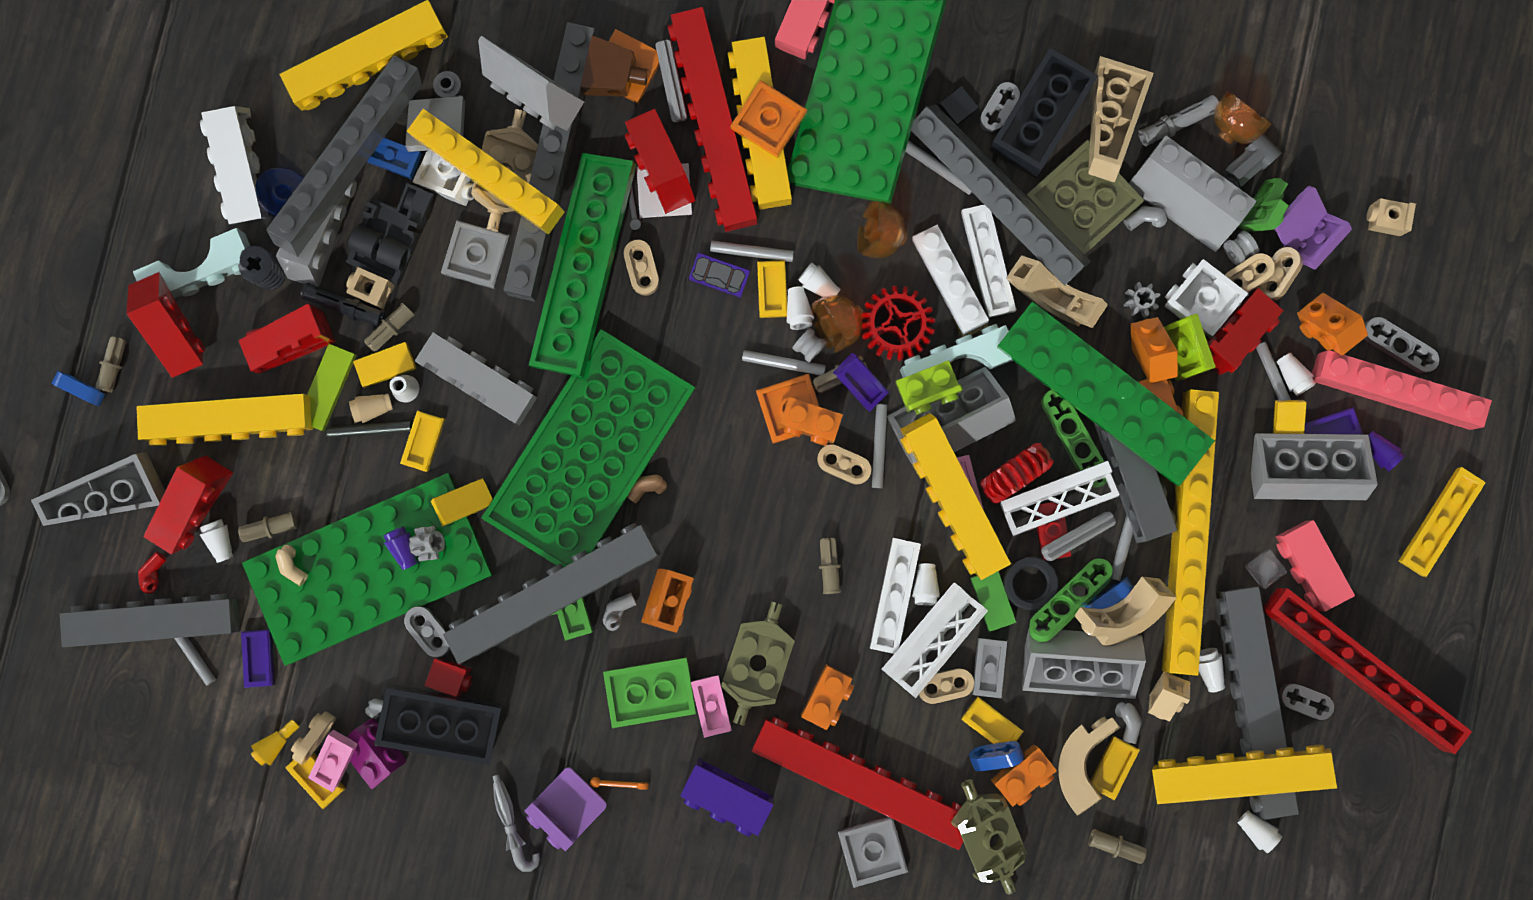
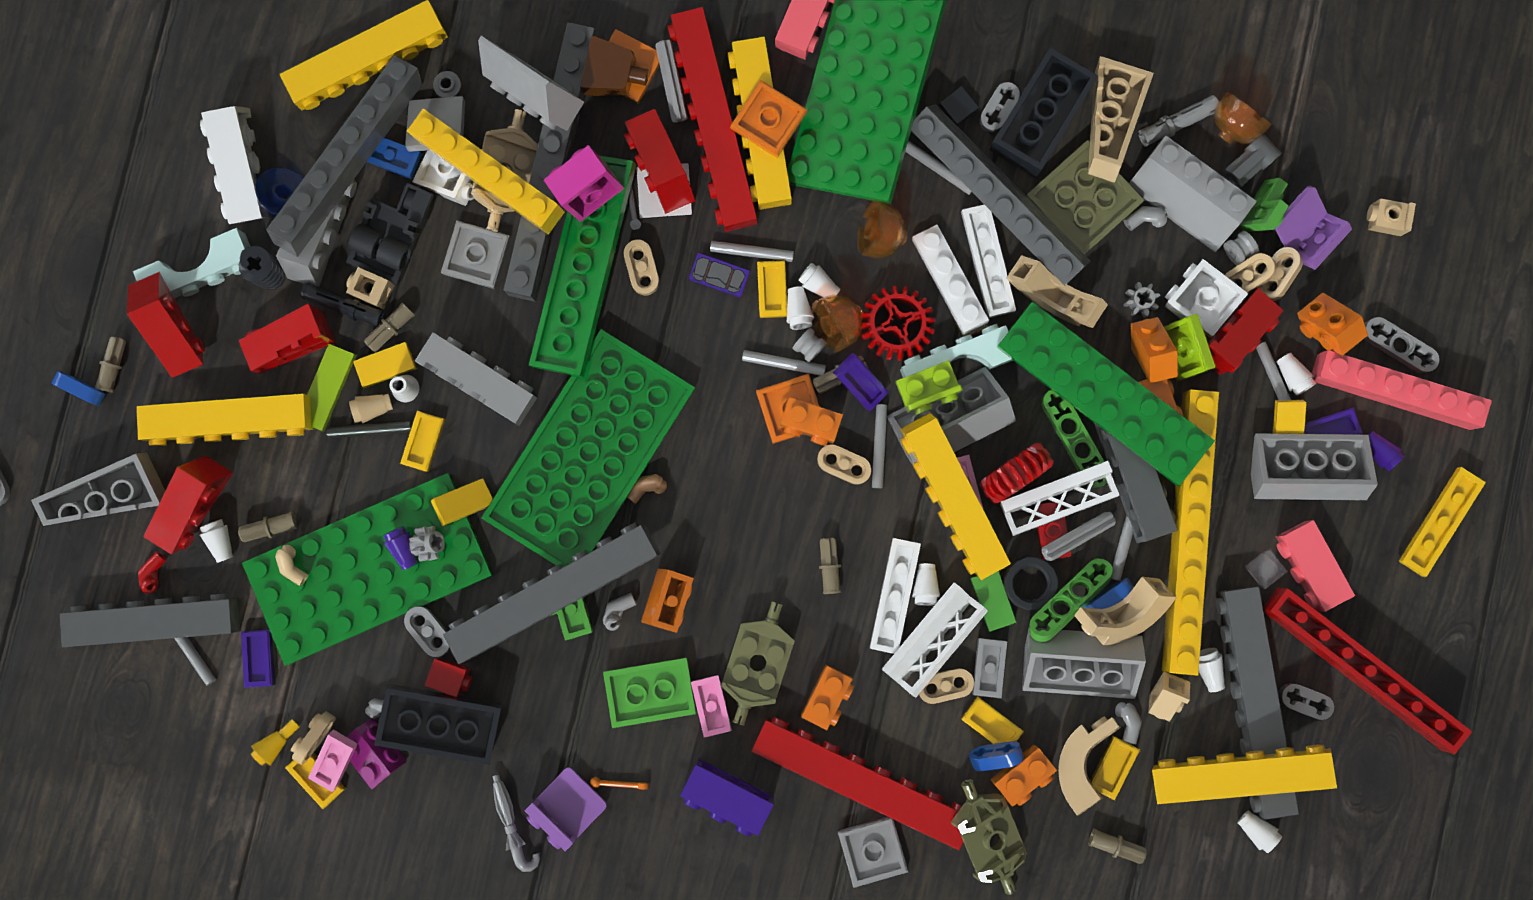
none -> dark pink brick [544,145,624,222]

